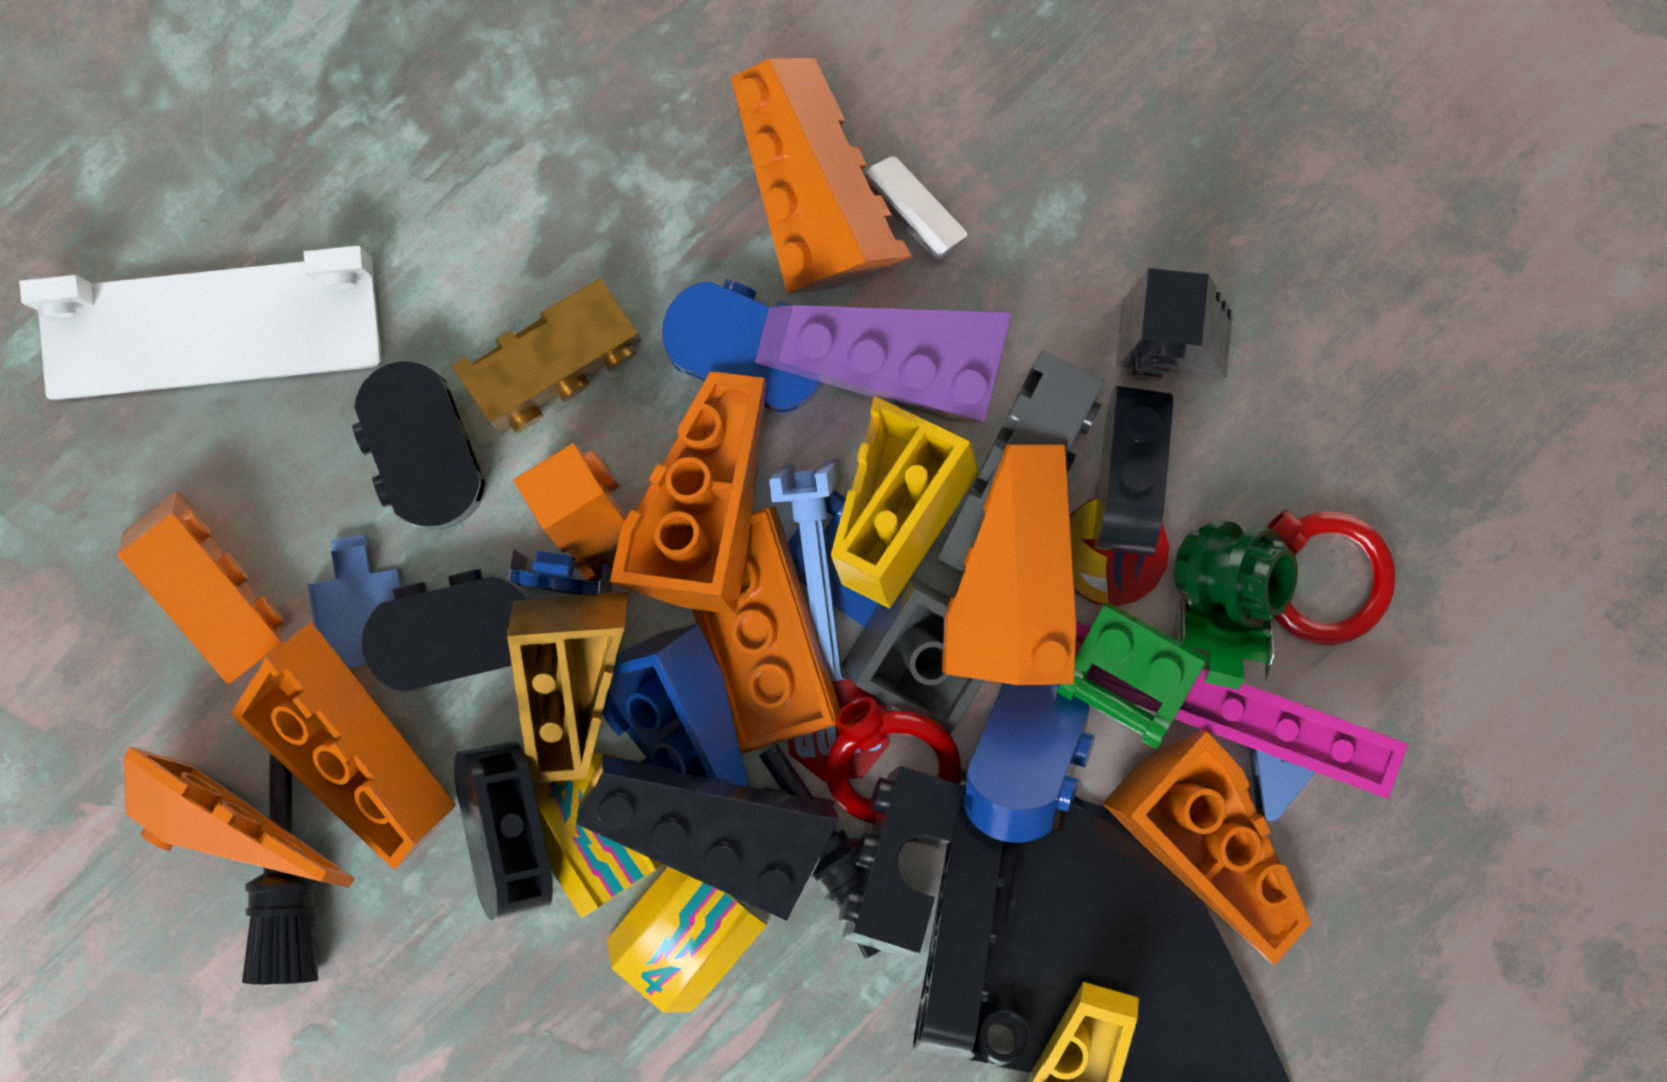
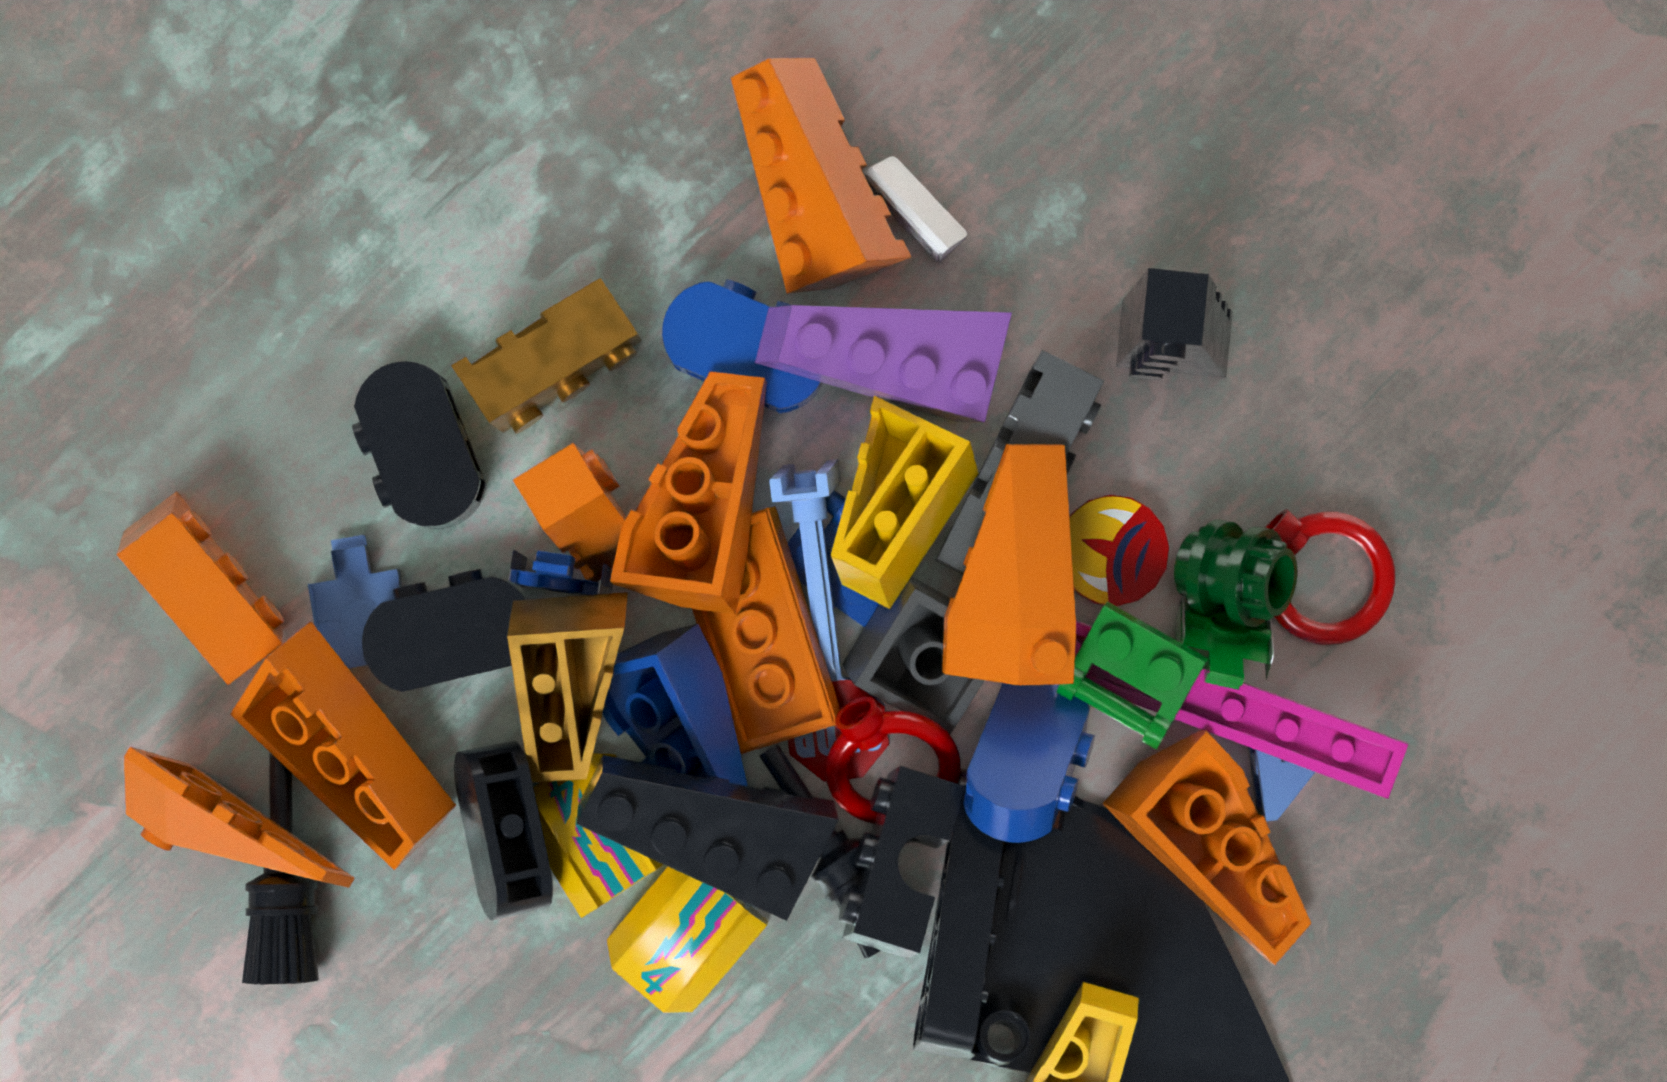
white bracket [19,245,382,400] -> none
black brick [1094,385,1173,557] -> none

